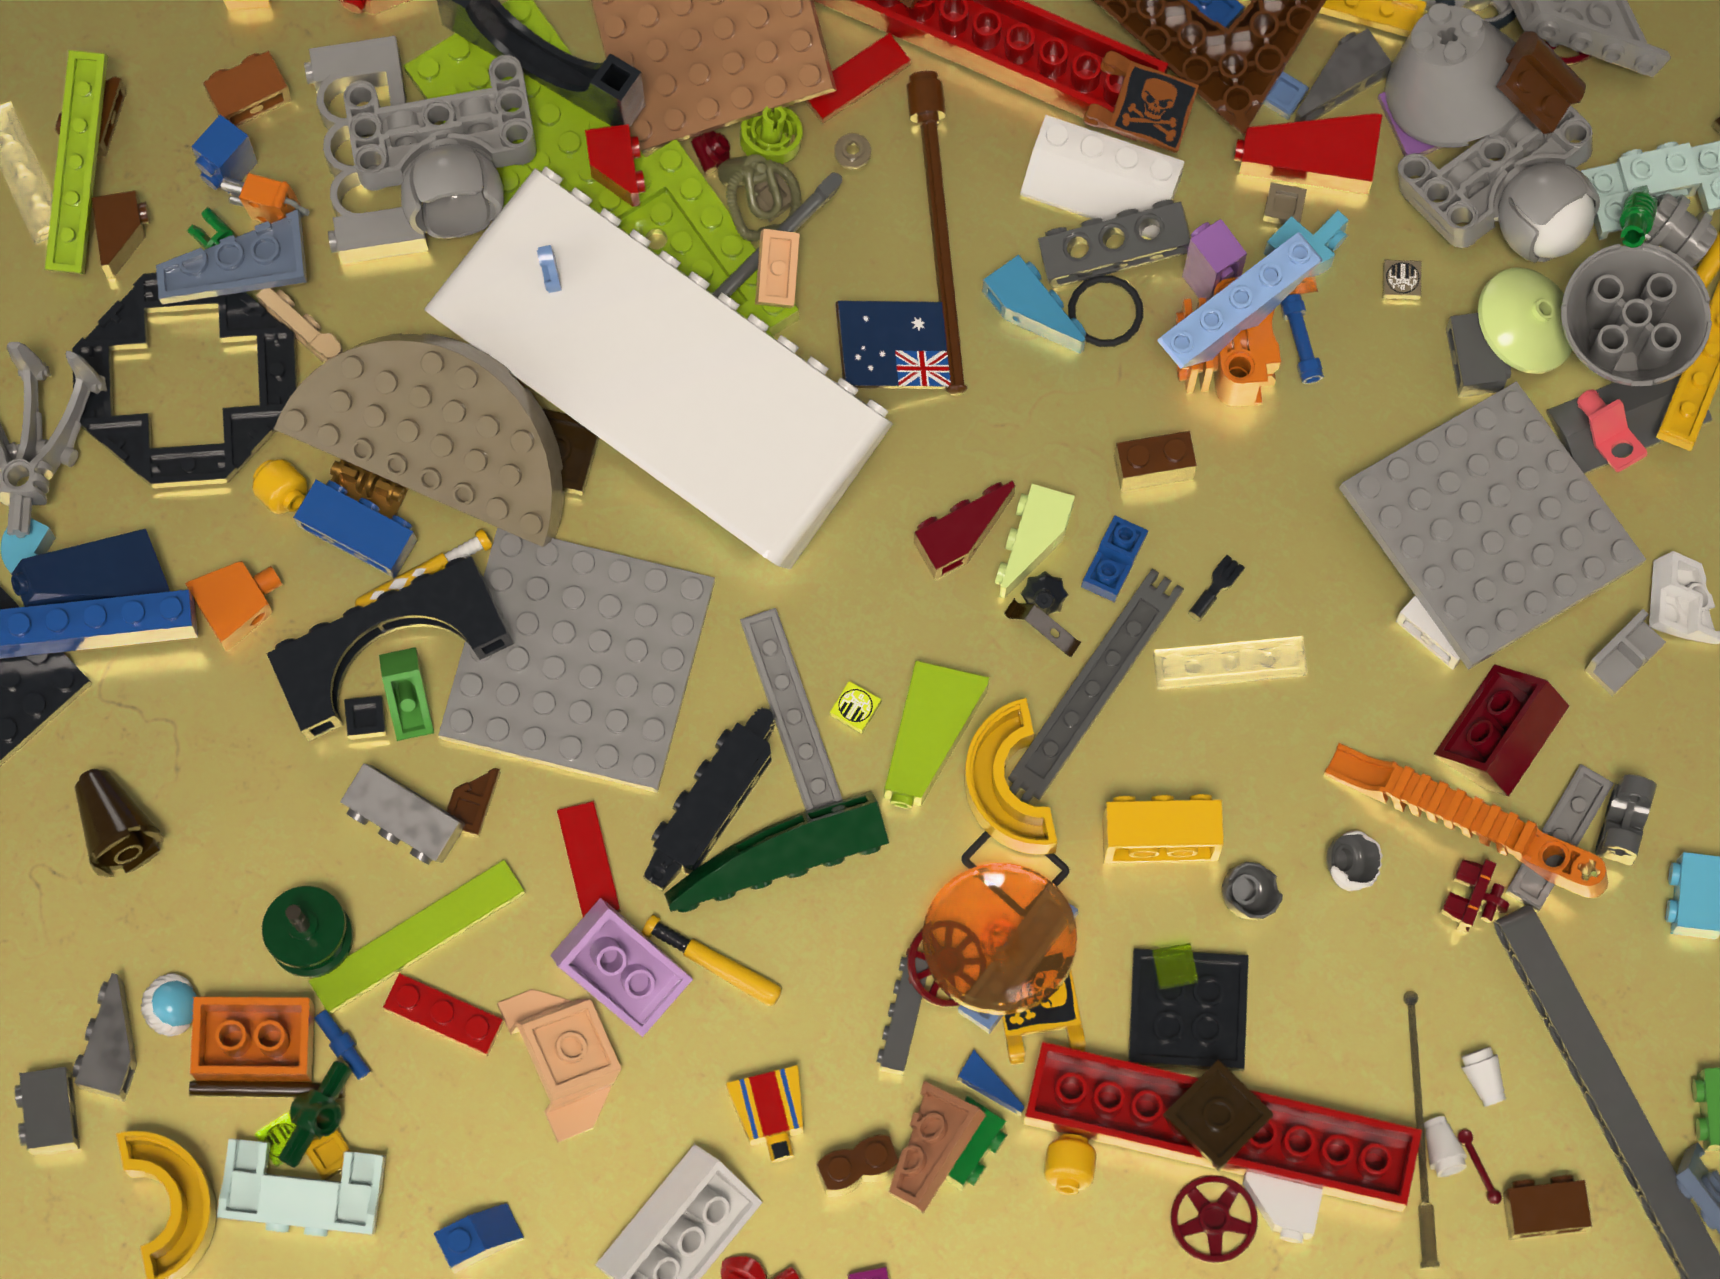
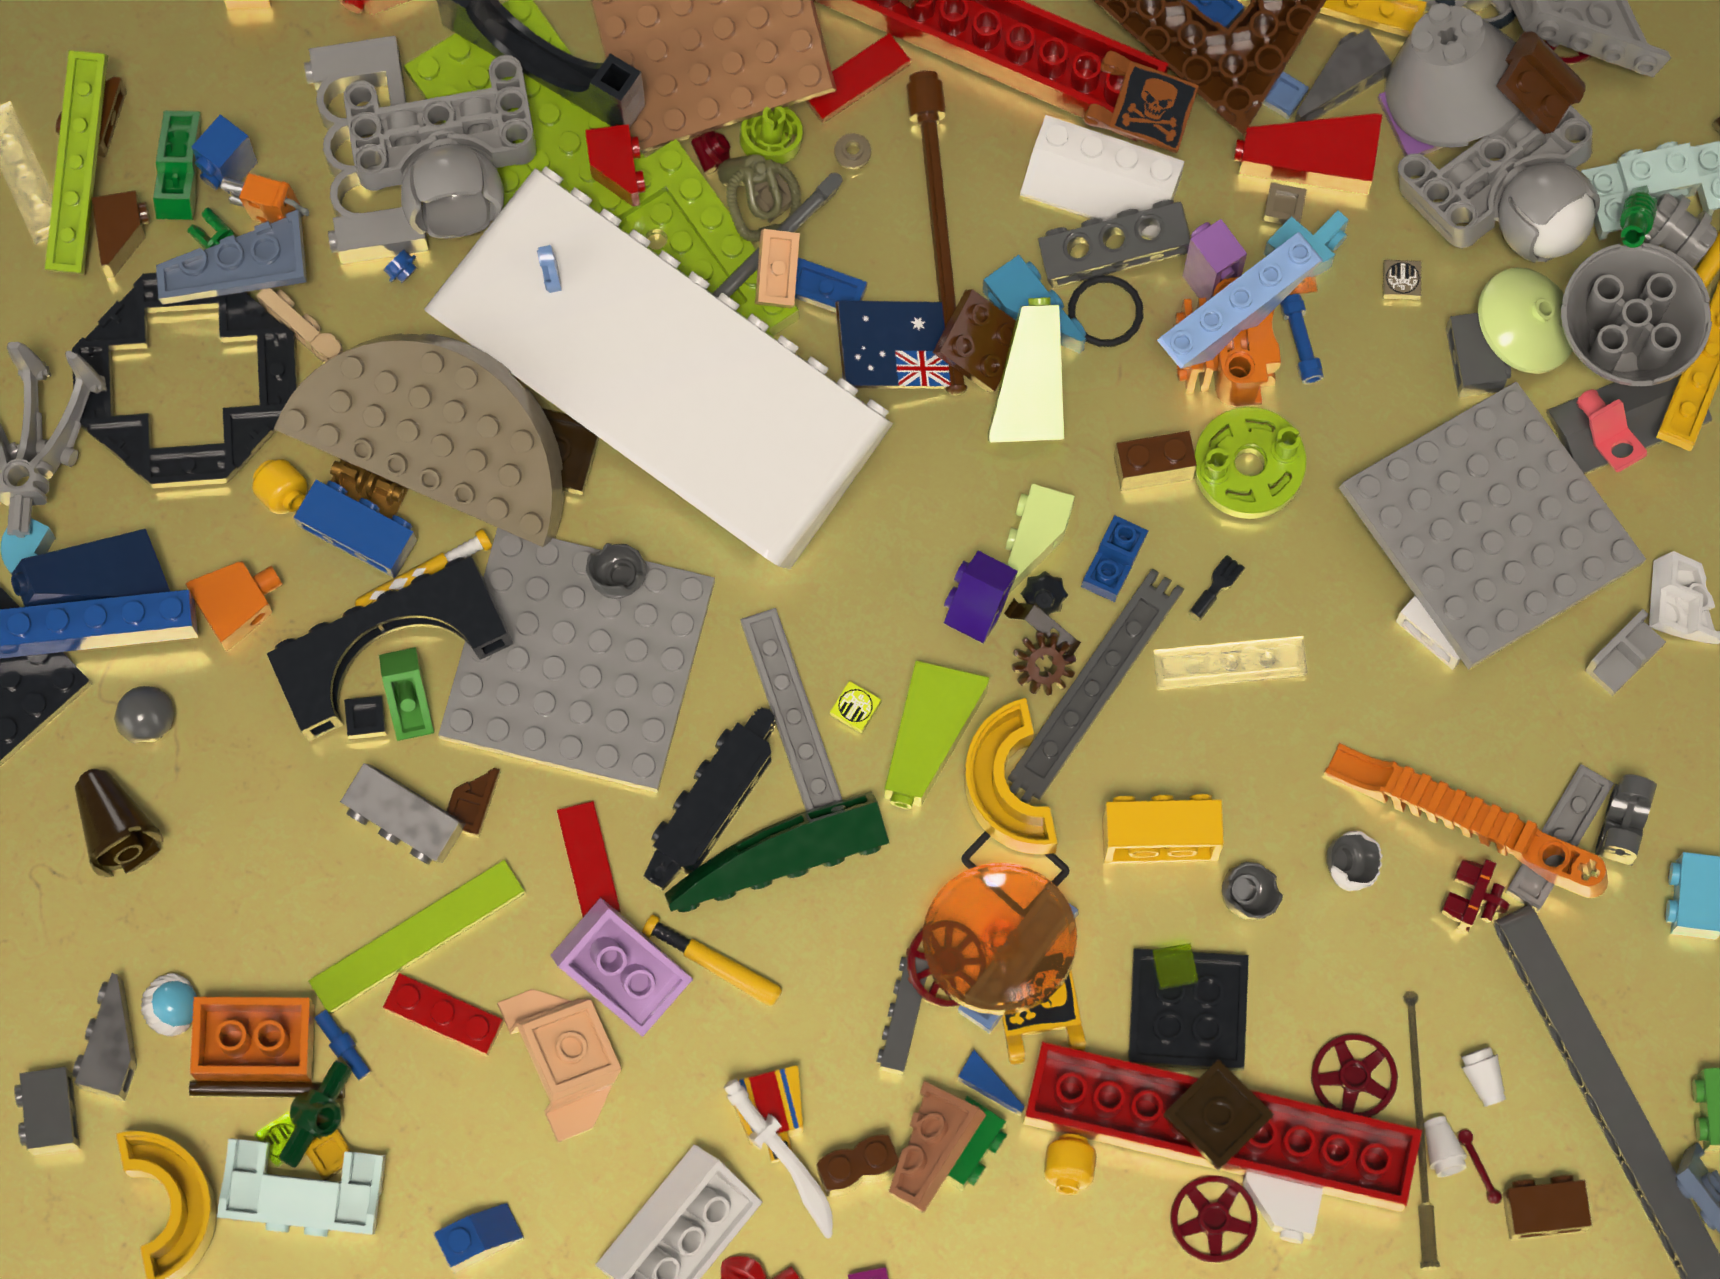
dark orange brick [203,51,292,127] -> none
dark green wheel [262,886,353,978] -> none
dark red slope [914,481,1015,580] -> none
dark red slope [1434,664,1569,797] -> none
none -> dark grey hair [114,686,175,744]
none -> green slope [153,111,202,220]
none -> blue plate [384,249,417,283]
none -> dark grey hair [586,543,646,599]
none -> white sword [724,1079,833,1239]
none -> blue plate [795,258,867,313]
none -> reddish brown plate [932,289,1016,392]
none -> dark purple brick [944,551,1018,644]
none -> slope [988,297,1064,442]
none -> reddish brown gear [1012,631,1076,696]
none -> lime piece [1194,407,1306,519]
none -> dark red wheel [1311,1034,1398,1117]

